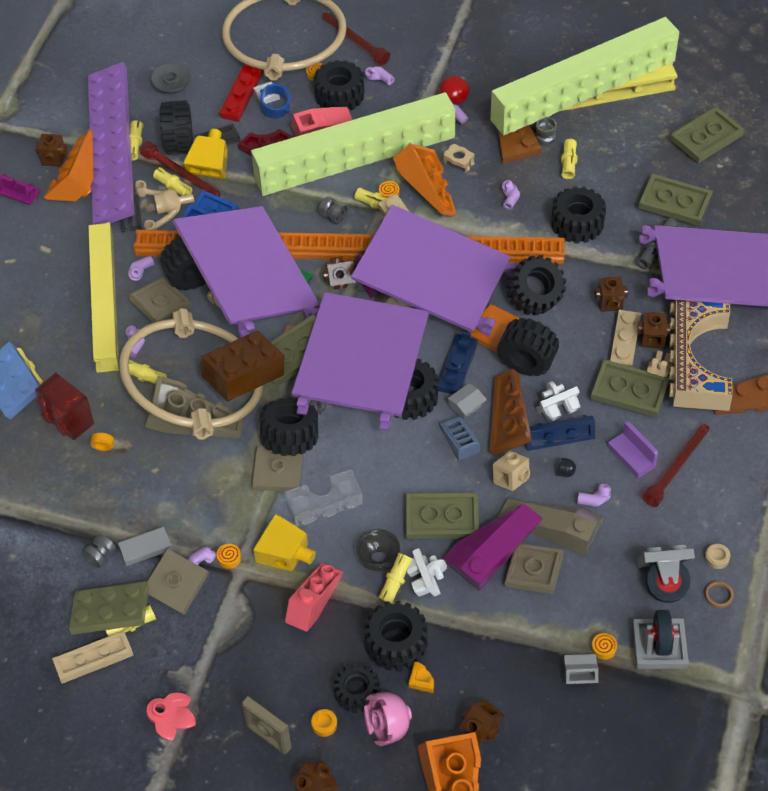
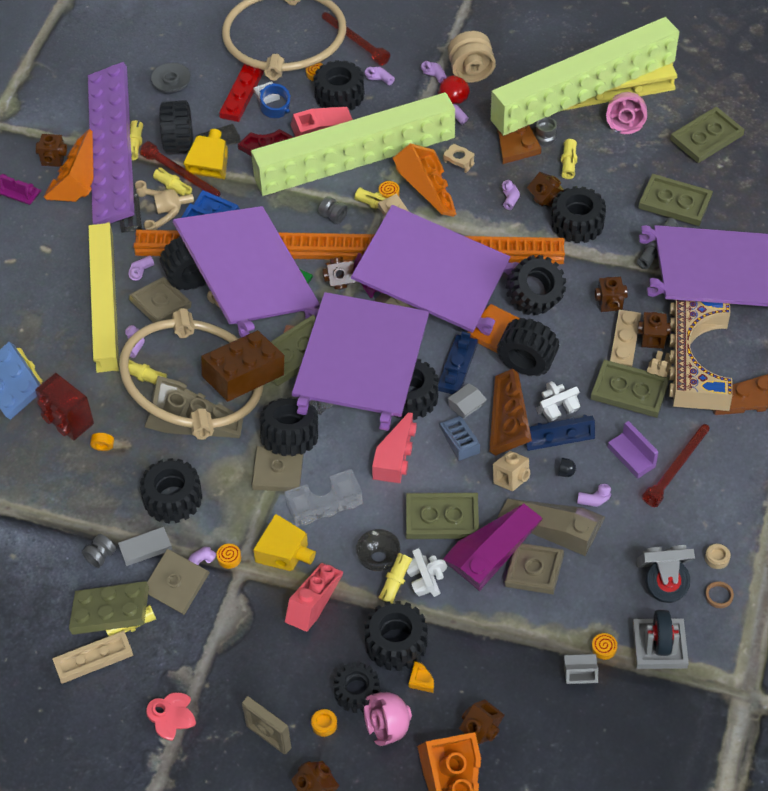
none -> black tyre [140,458,202,524]
none -> coral slope [372,412,417,483]
none -> lavender arm [421,61,447,84]
none -> tan wheel [448,31,496,83]
none -> reddish brown brick [527,172,564,207]
none -> bright pink cylinder [606,92,647,134]

